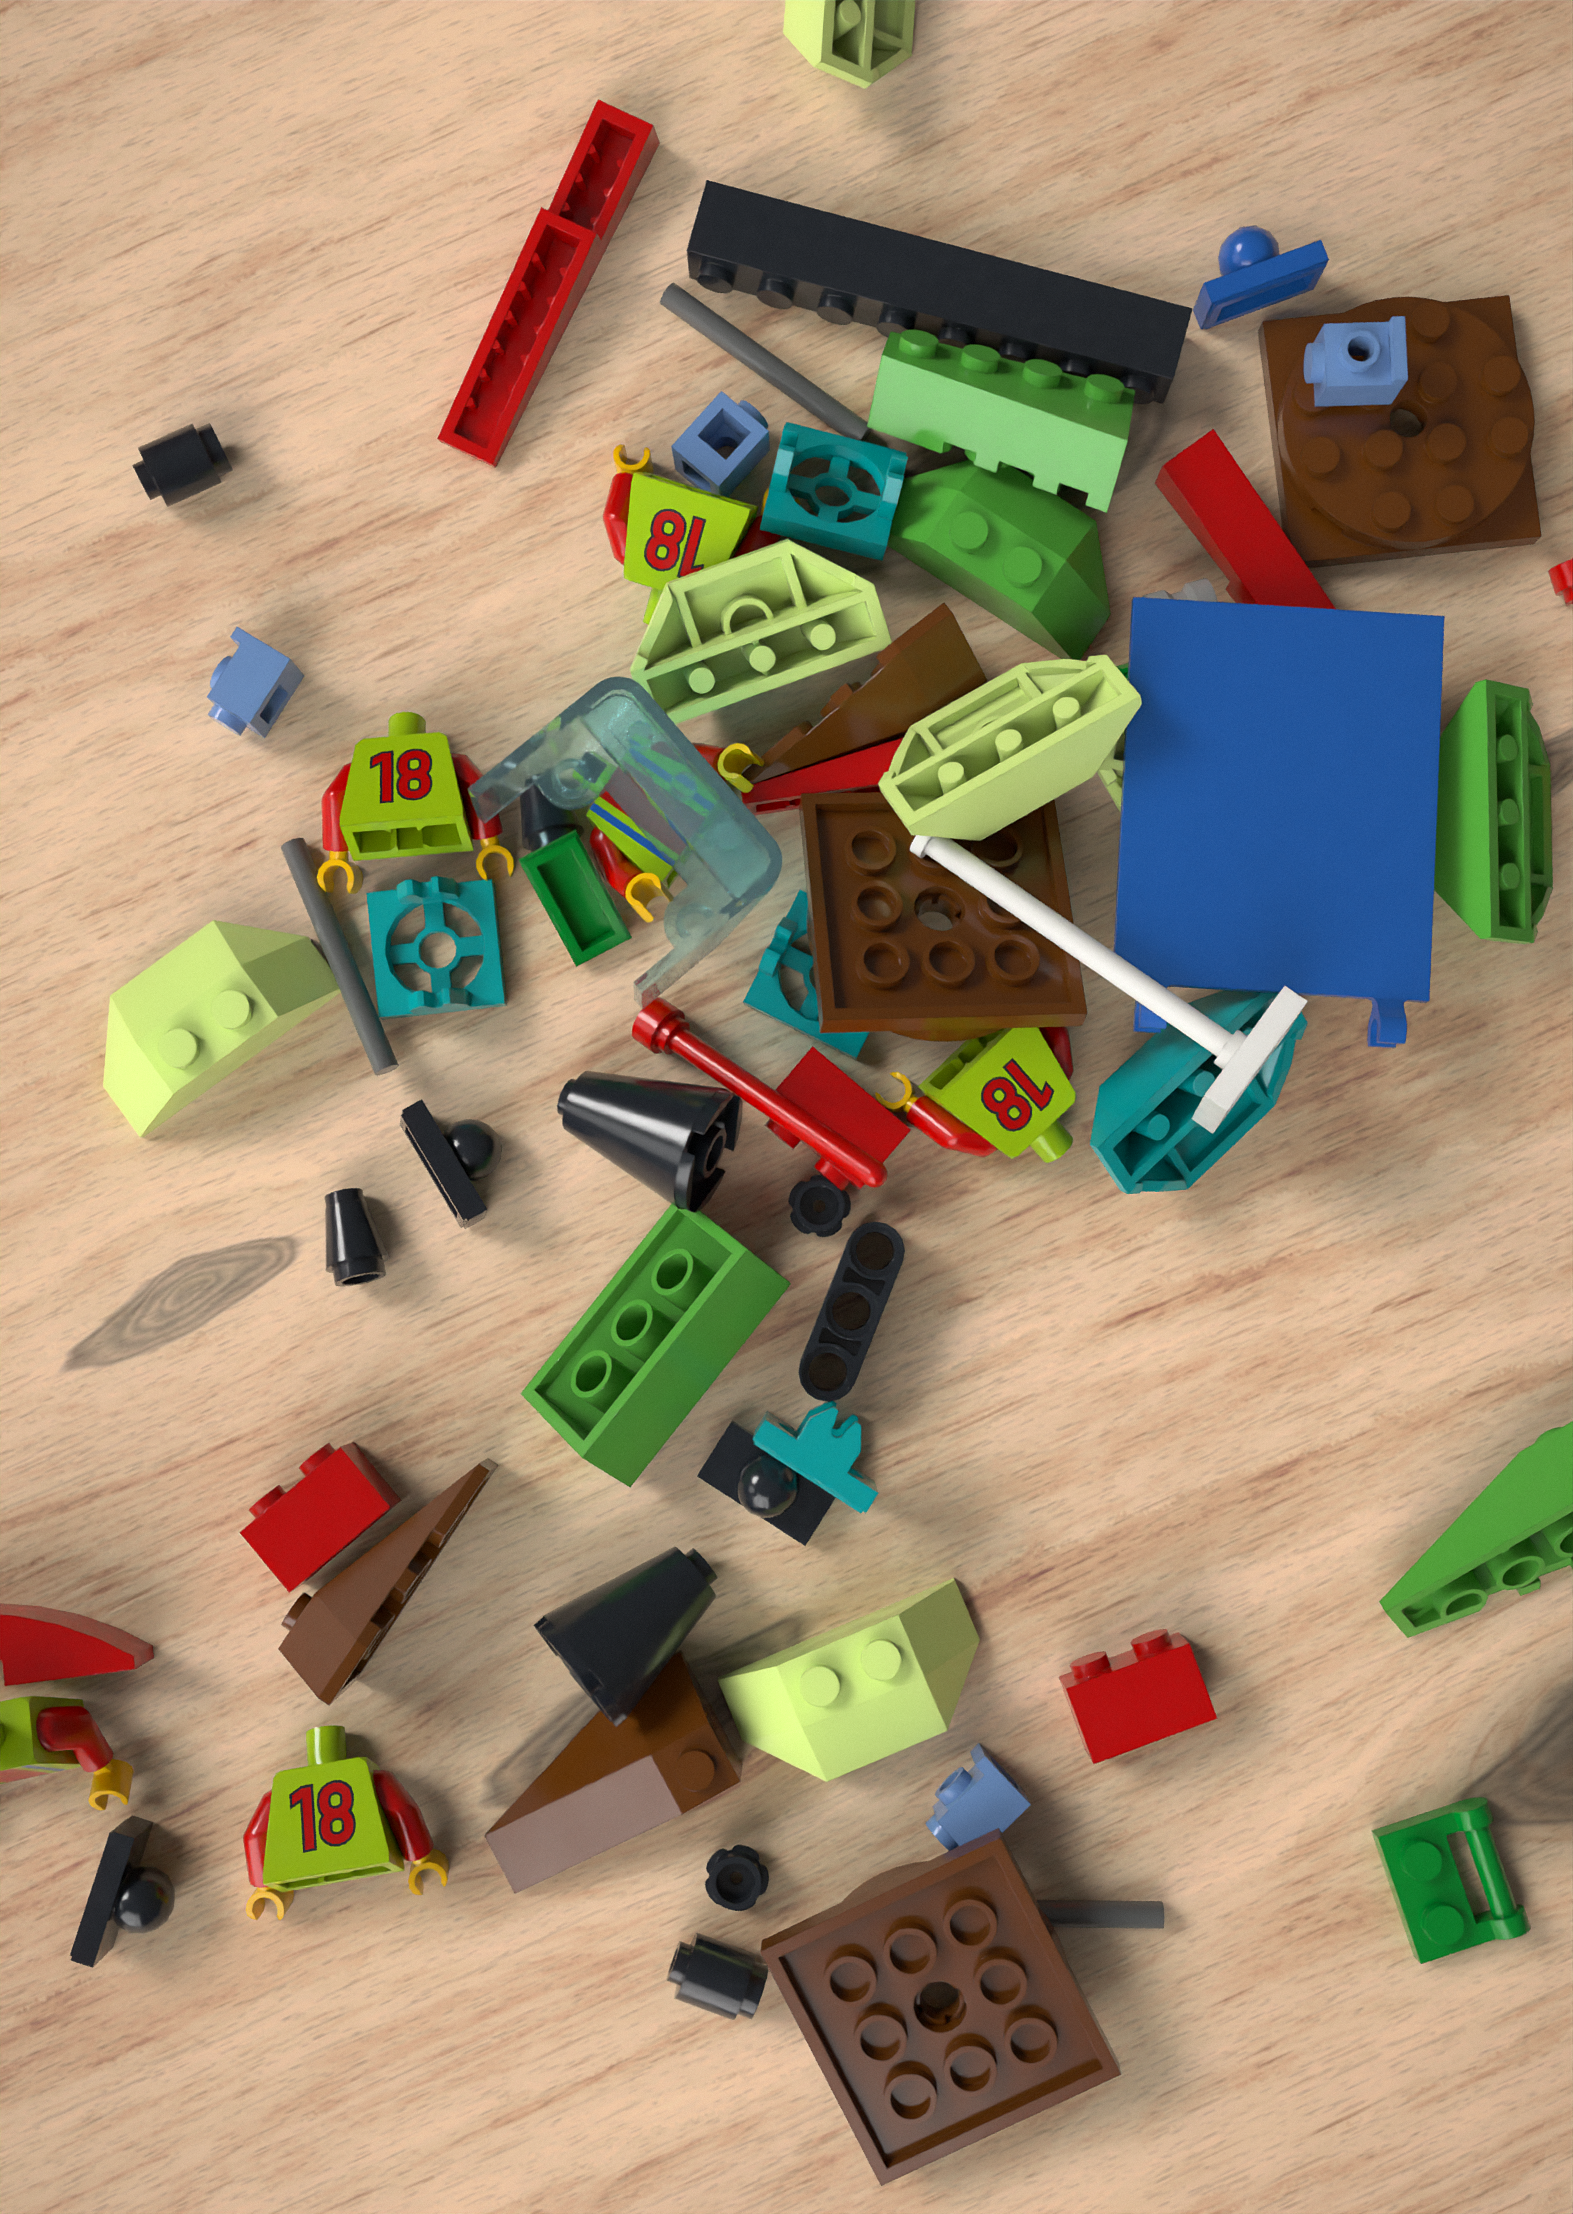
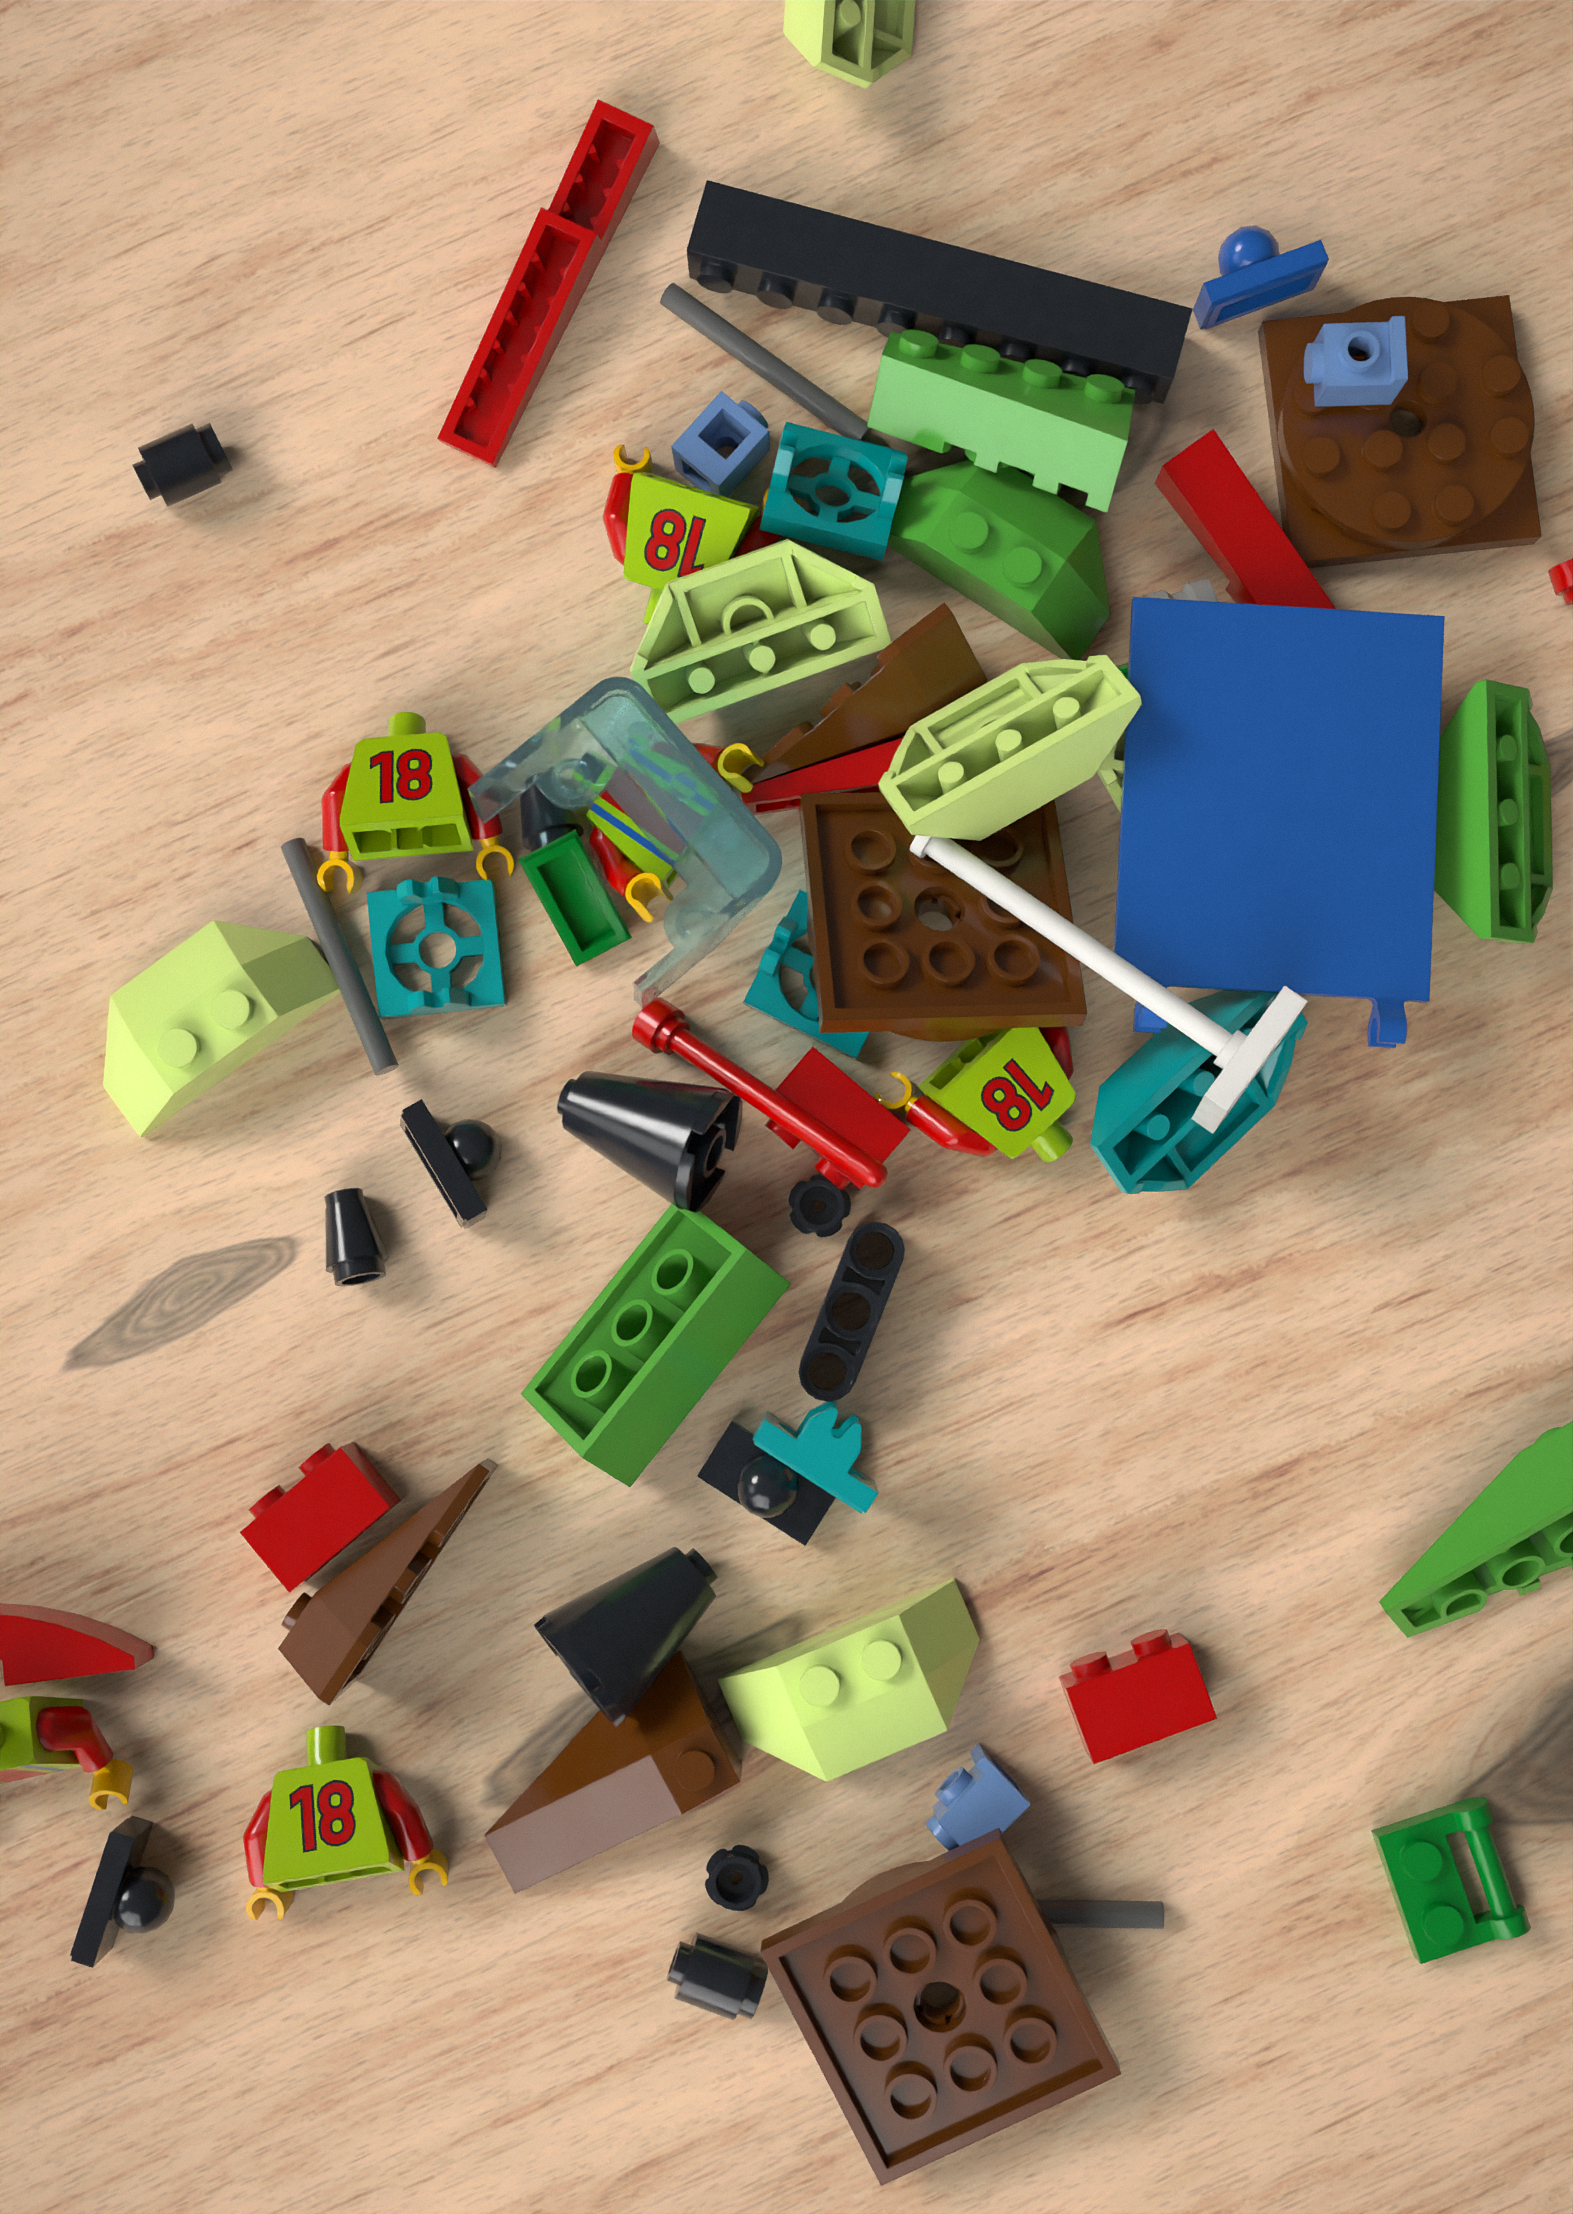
medium blue brick [207,627,304,738] -> none

